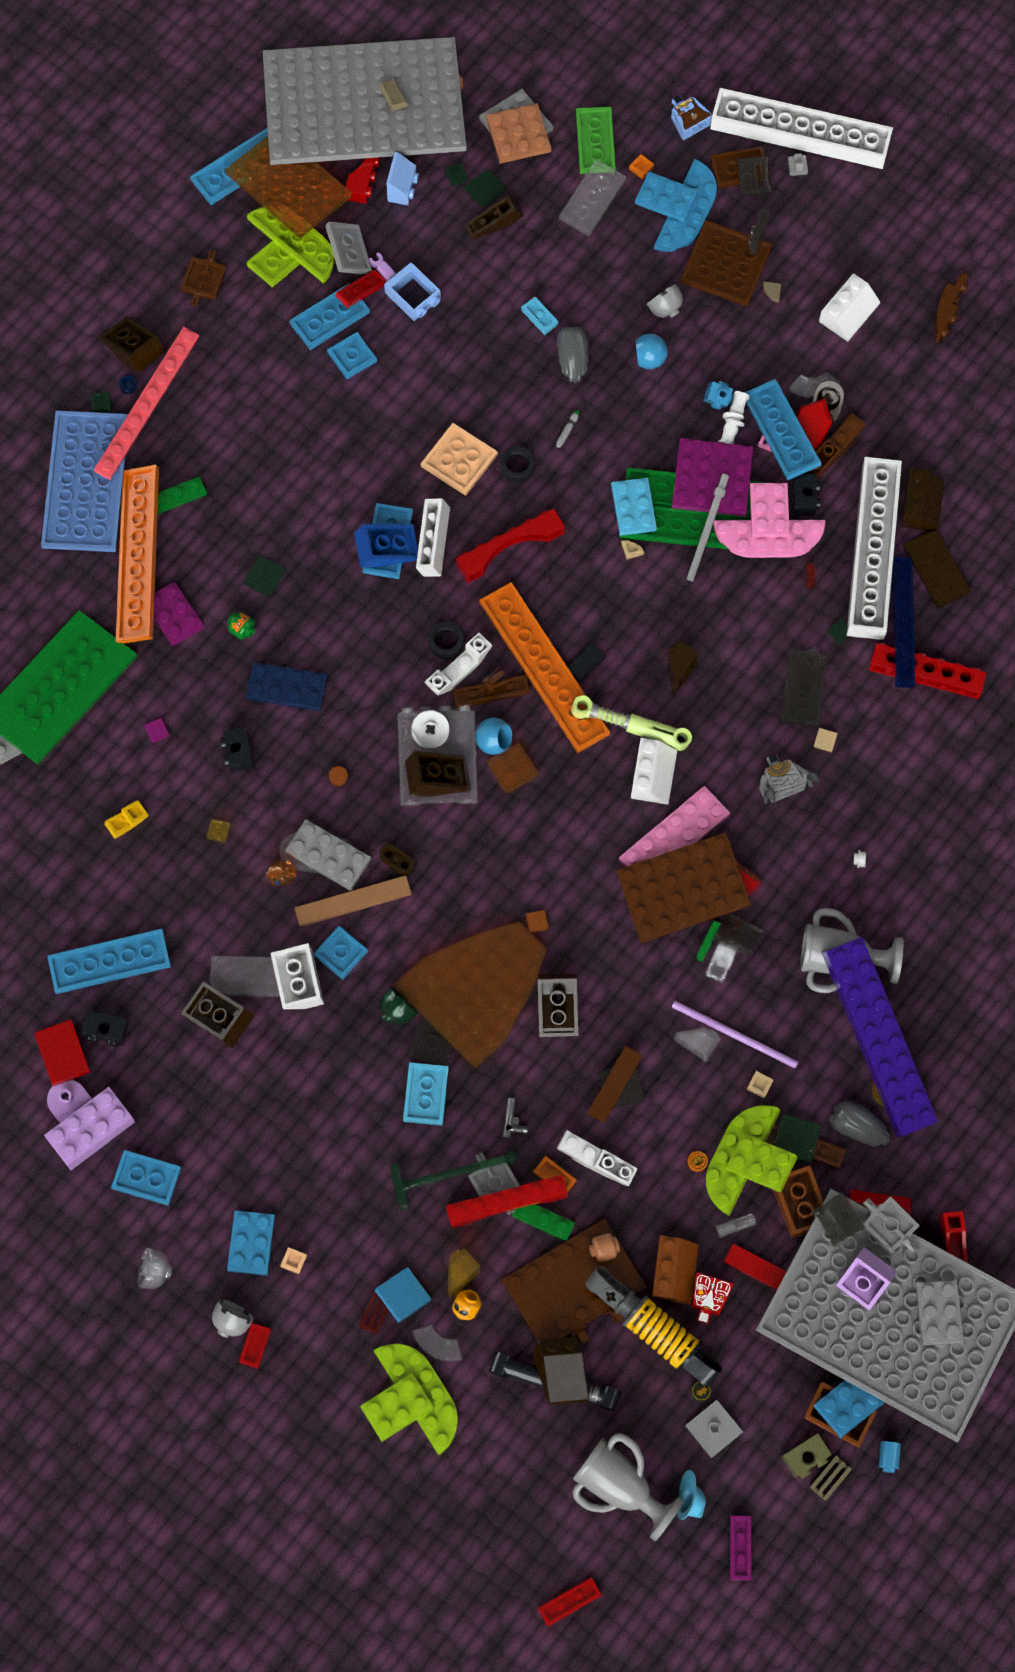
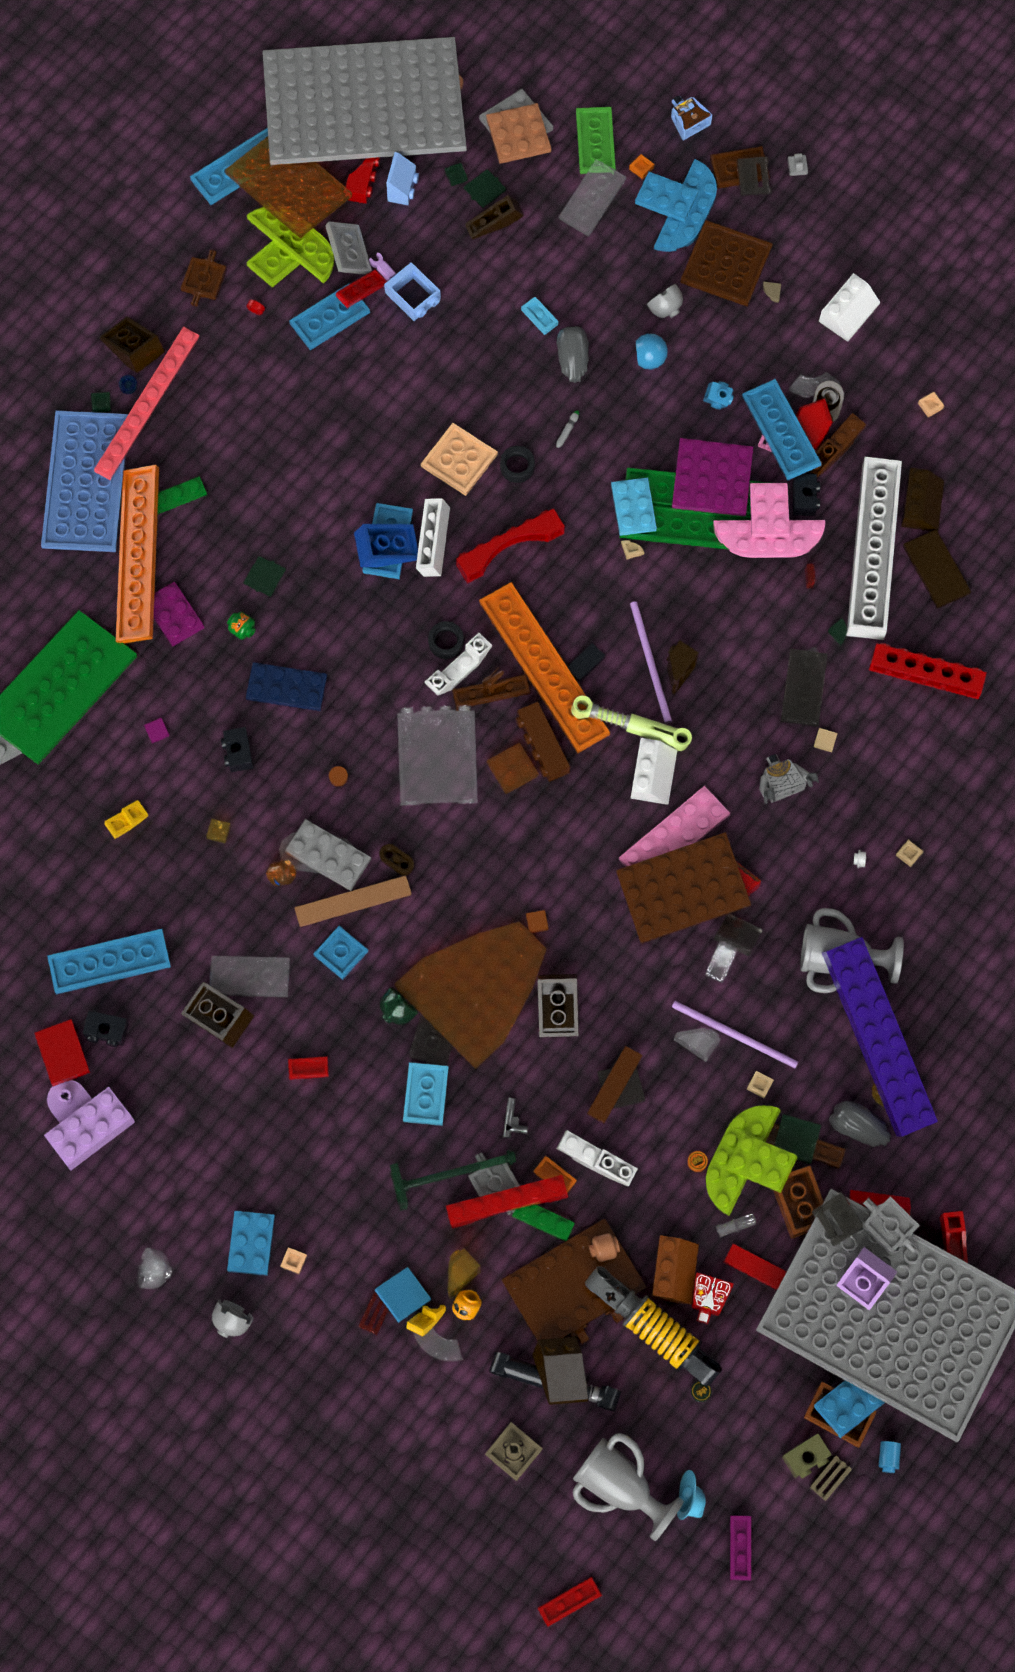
dark azure plate [111,1150,182,1206] -> none
red tile [239,1323,271,1369] -> none
white slope [271,943,324,1009] -> none
dark azure tile [327,332,377,379] -> none
lime plate [360,1344,458,1456] -> none
dark tan tile [379,79,408,112] -> none
dark brown slope [405,751,471,797] -> none
white plate [412,710,449,748] -> none
dark azure helmet [475,717,512,755] -> none
light grey plate [685,1400,743,1458] -> none
light grey bar [686,474,729,582] -> none
green tile [696,921,721,962] -> none
white brick [710,88,893,169] -> none
white piece [718,391,750,444] -> none
clear smoke plate [748,209,770,256] -> none
clear blue plate [893,557,915,688] -> none
light grey plate [915,1280,964,1345] -> none
reddish brown slope [934,273,969,343] -> none
none -> red tile [246,300,265,315]
none -> red tile [288,1056,329,1080]
none -> yellow slope [407,1305,446,1336]
none -> dark tan plate [485,1422,543,1482]
none -> reddish brown brick [515,702,570,782]
none -> lavender piece [630,602,672,724]
none -> tan tile [896,840,923,867]
none -> light nougat tile [918,392,944,417]

